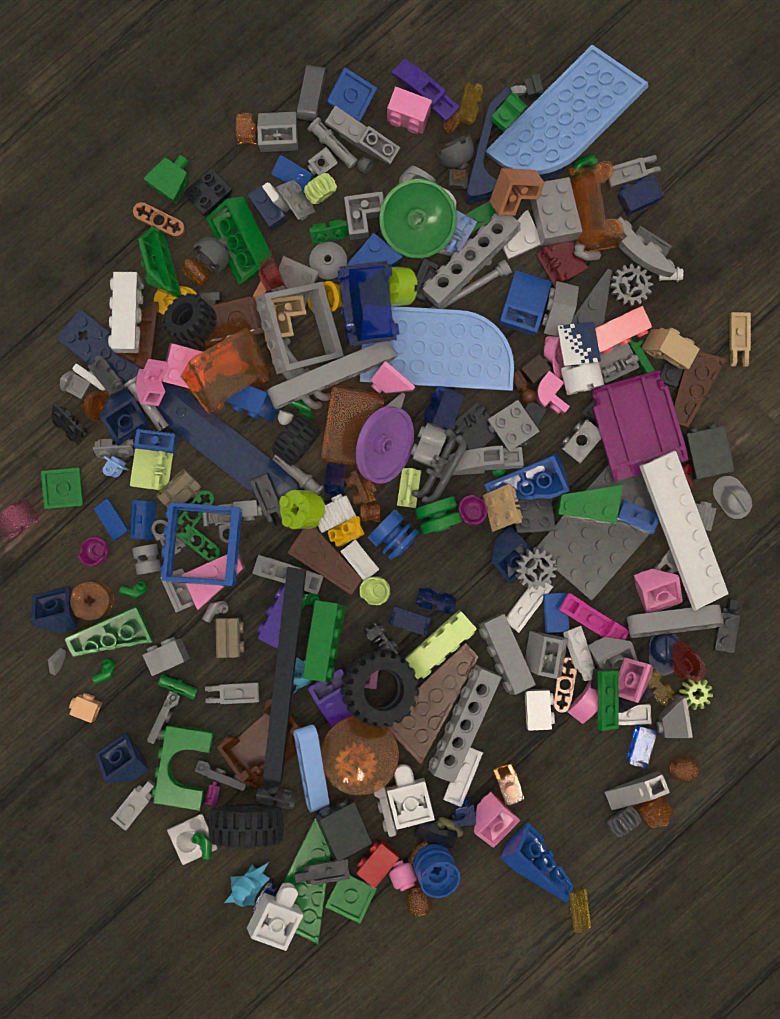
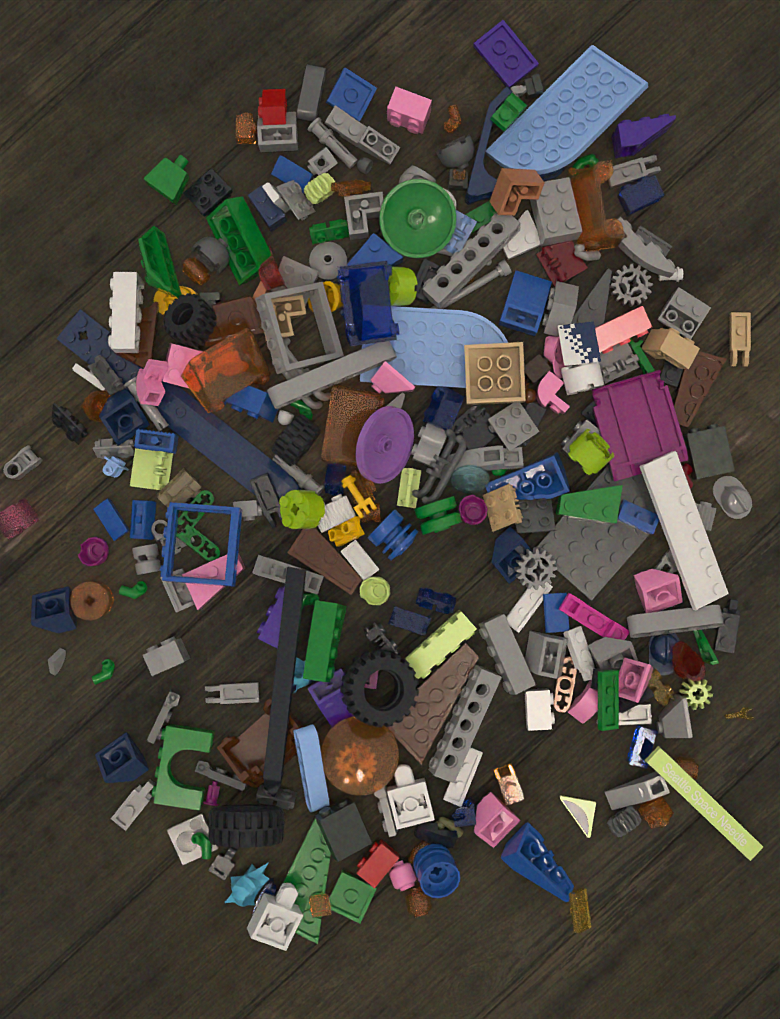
green plate [41,468,84,509] -> none
light grey tile [60,370,92,400] -> none
green wedge [65,604,155,656] -> none
light nougat brick [69,693,102,723] -> none
nougat beam [133,202,186,238] -> none
green pin [158,674,198,700] -> none
light grey piece [202,504,234,543] -> none
light grey arm [202,601,229,623] -> none
dark tan brick [216,617,245,658] -> none
black hinge [295,858,350,886] -> none
dark purple slope [391,59,459,123] -> none
clear yellow hinge [457,82,484,126] -> none
none -> light grey piece [3,445,42,480]
none -> plate [209,847,238,881]
none -> red brick [258,89,287,125]
none -> clear orange tile [309,893,332,918]
none -> clear orange plate [331,179,371,196]
none -> yellow hinge [341,475,377,519]
none -> clear light blue dish [451,465,489,493]
none -> tan slope [464,342,526,405]
none -> dark purple plate [473,20,539,88]
none -> tile [560,795,596,838]
none -> lime brick [568,429,614,475]
none -> dark purple slope [612,114,676,158]
none -> yellowish green tile [645,746,763,861]
none -> light grey slope [657,287,711,339]
none -> green tile [693,630,719,665]
none -> clear yellow hand [725,708,754,720]

